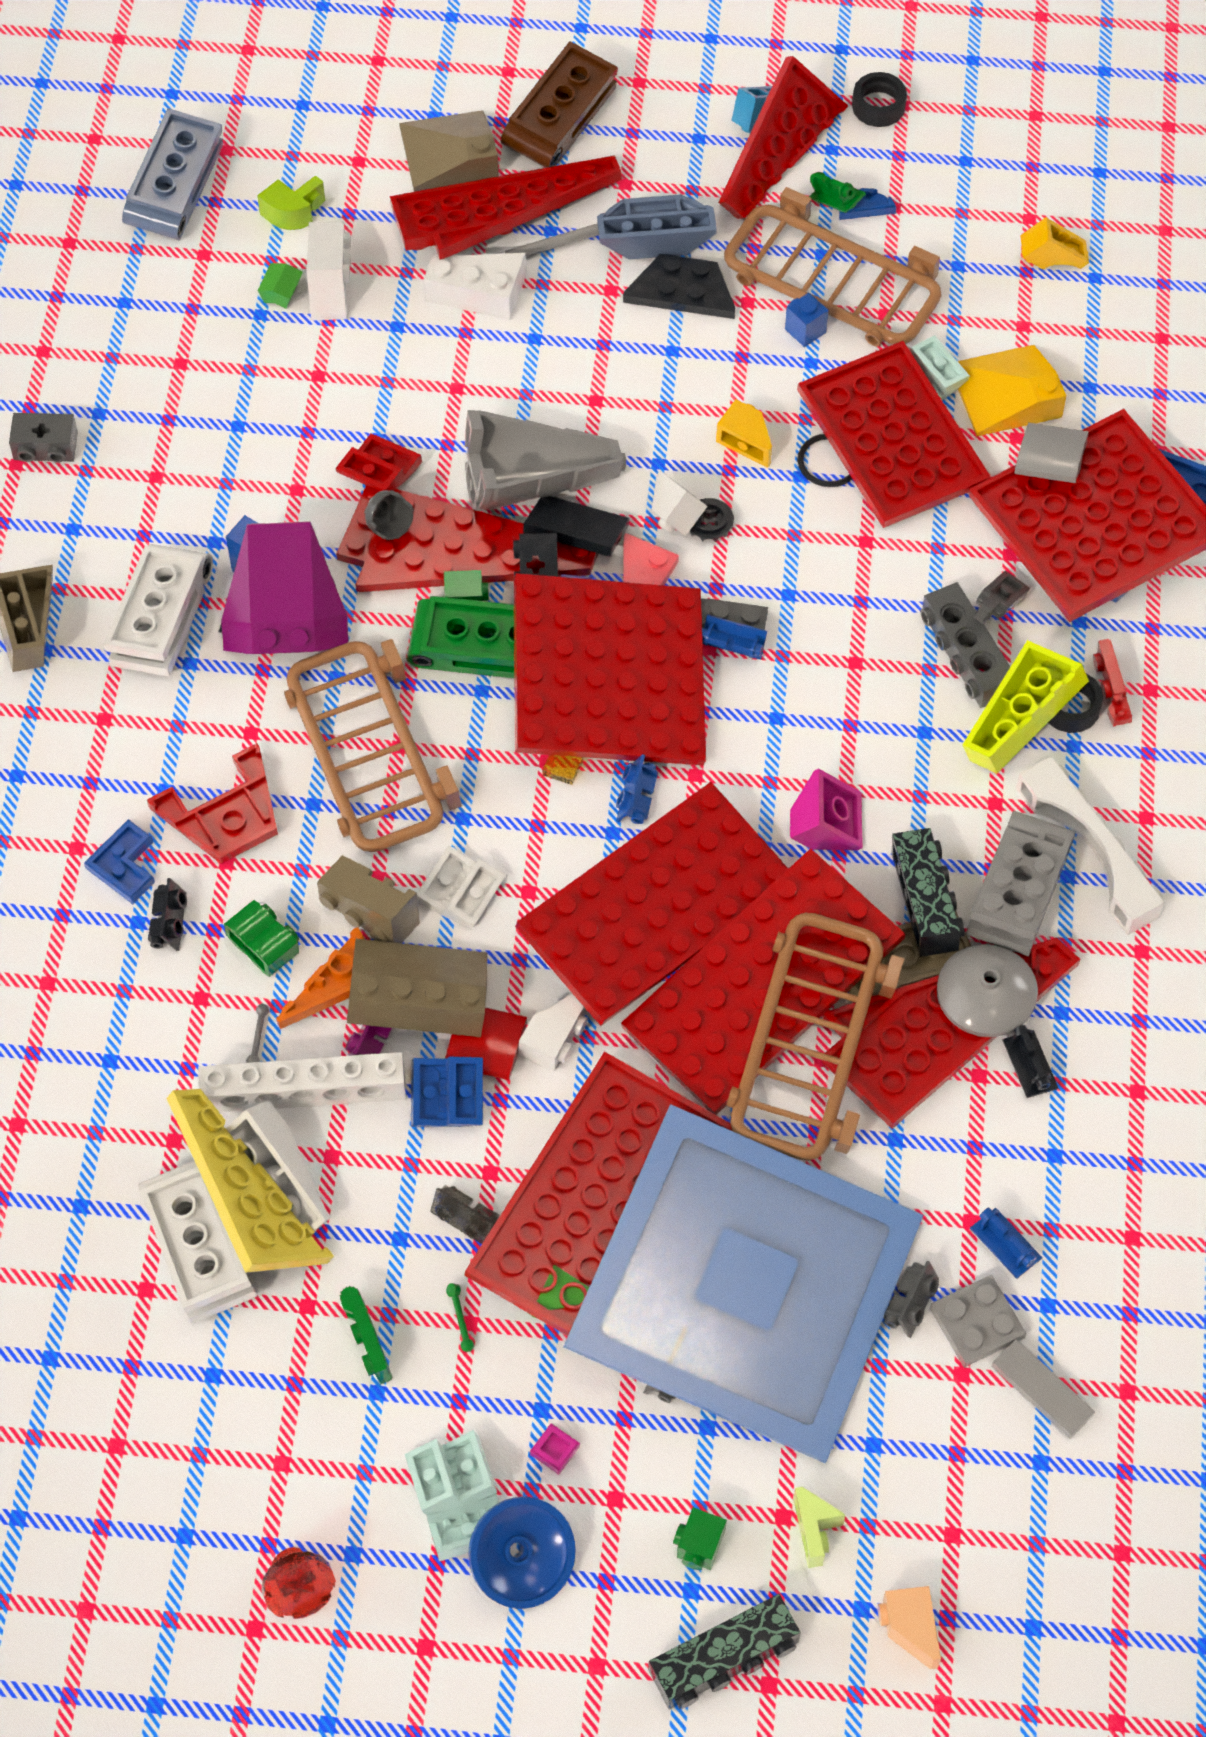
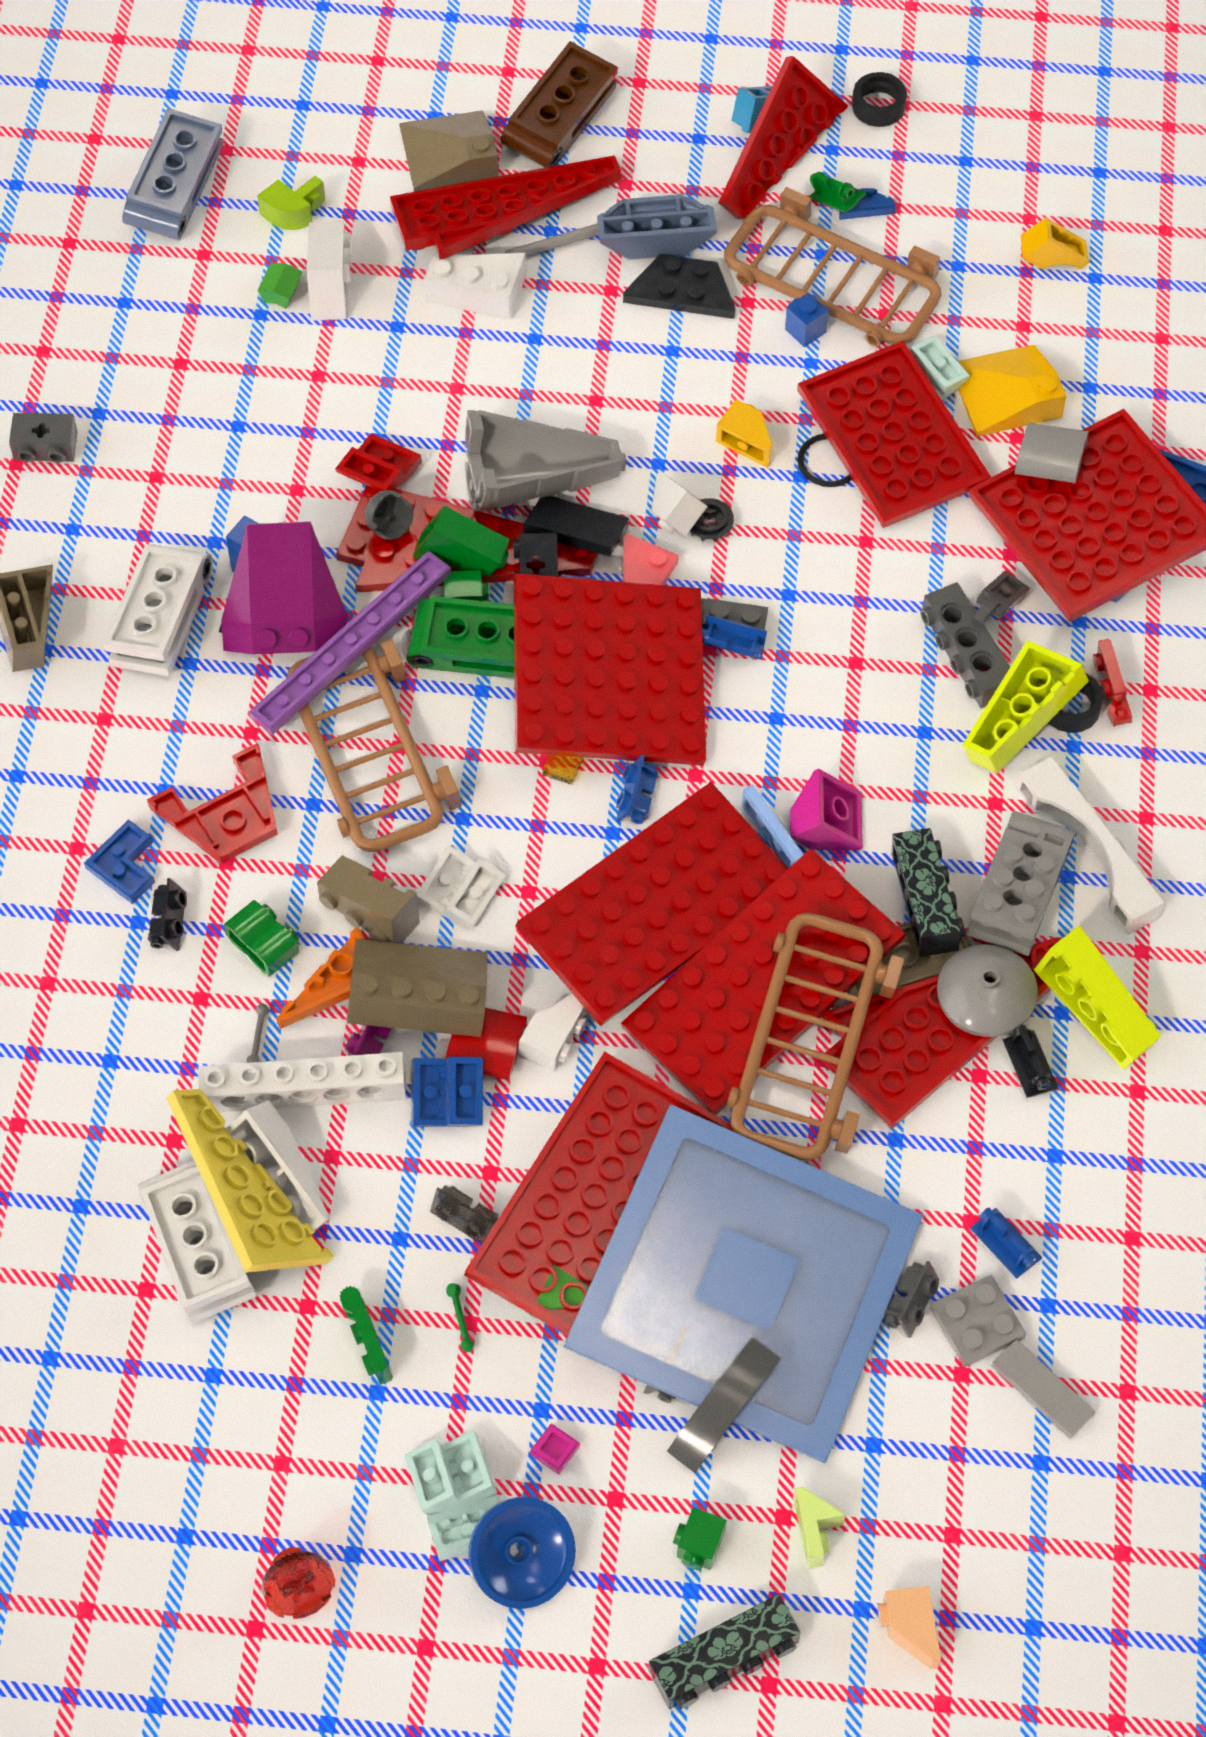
none -> medium lavender tile [249,551,452,735]
none -> green slope [412,505,510,577]
none -> dark grey slope [666,1336,781,1473]
none -> light blue tile [742,784,804,868]
none -> neon yellow wedge [1034,925,1161,1070]

